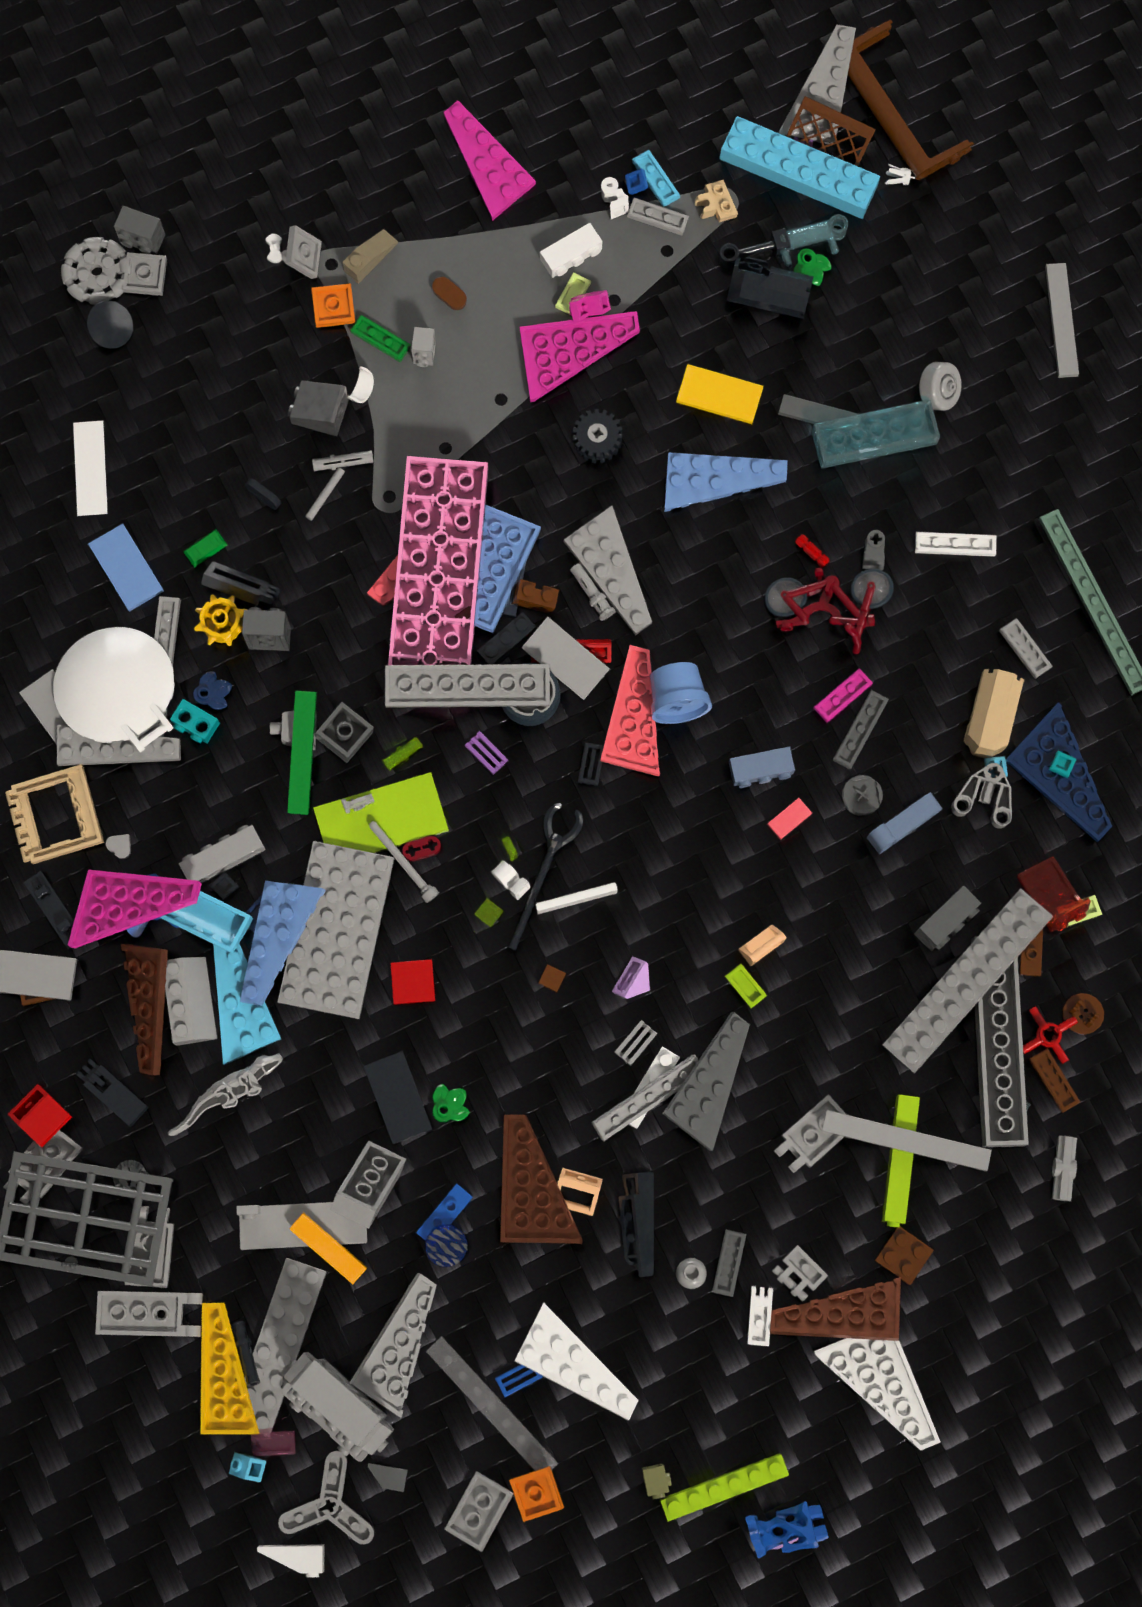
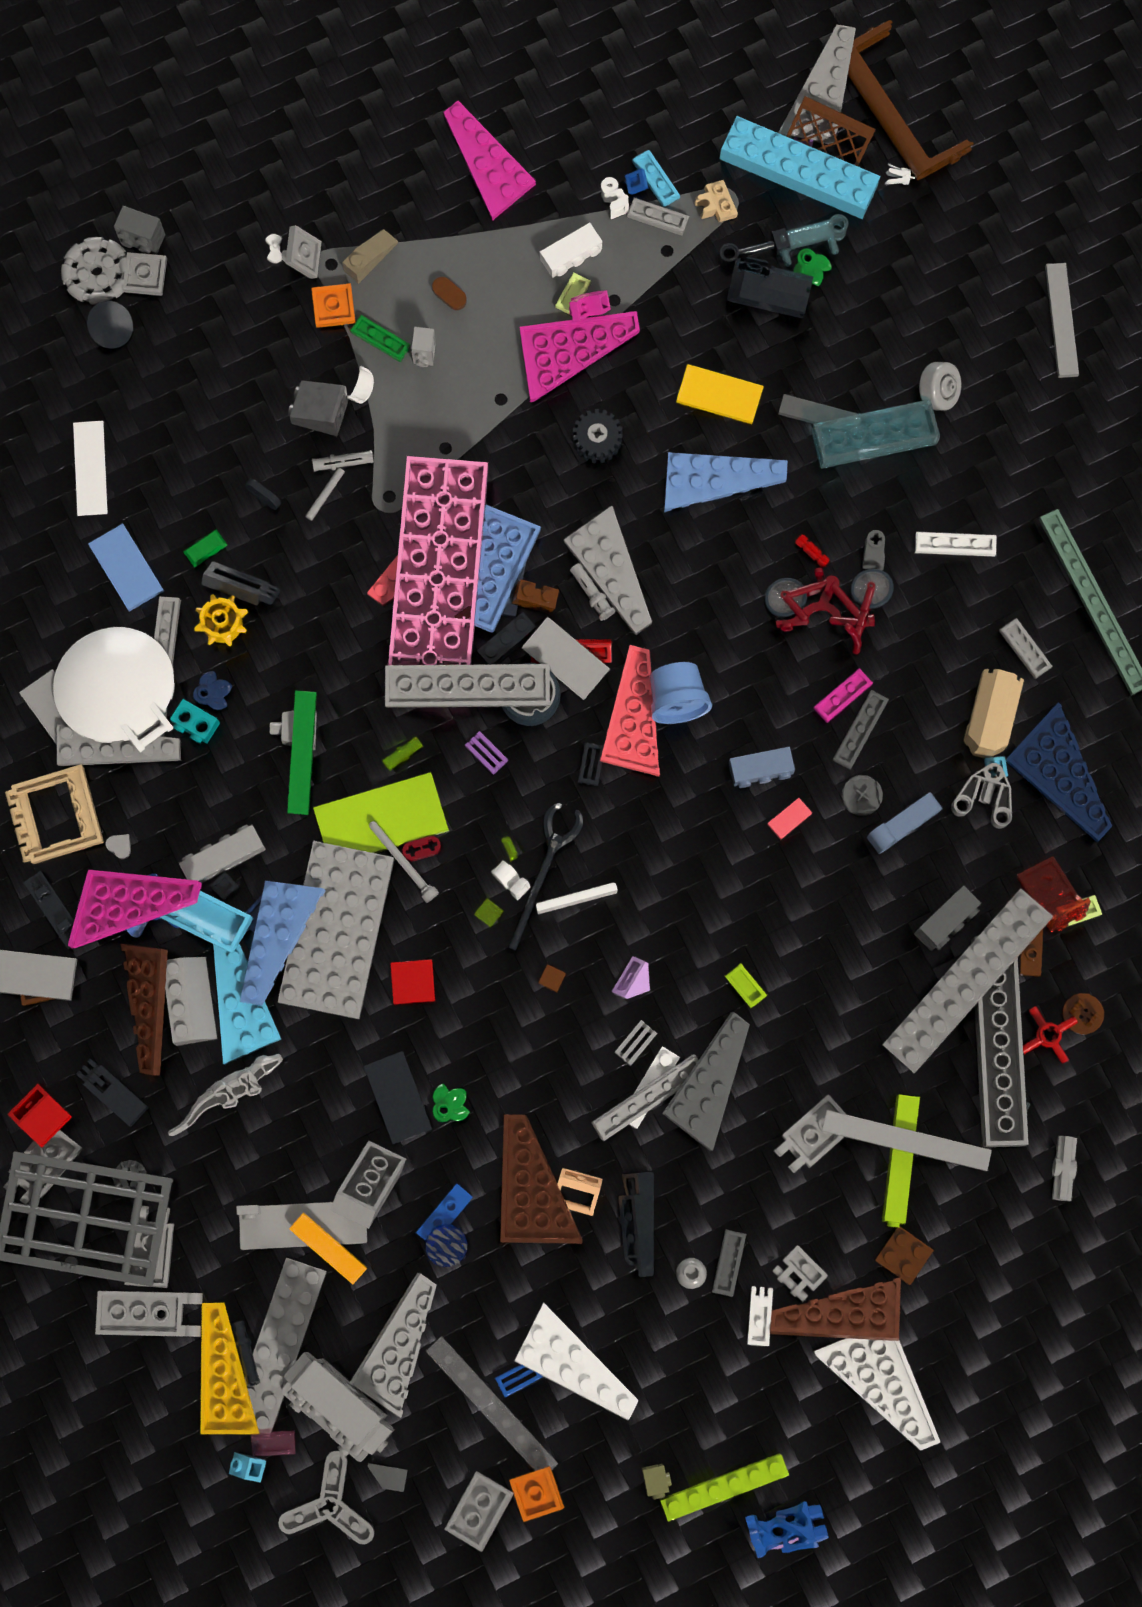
dark grey brick [242,607,291,651] -> none
white slope [257,1544,324,1577] -> none
dark grey brick [315,702,374,763] -> none
light grey piece [341,794,374,814] -> none
light nougat tile [739,925,786,966] -> none
reddish brown plate [1029,1048,1080,1113] -> none
teal tile [1049,751,1076,778] -> none

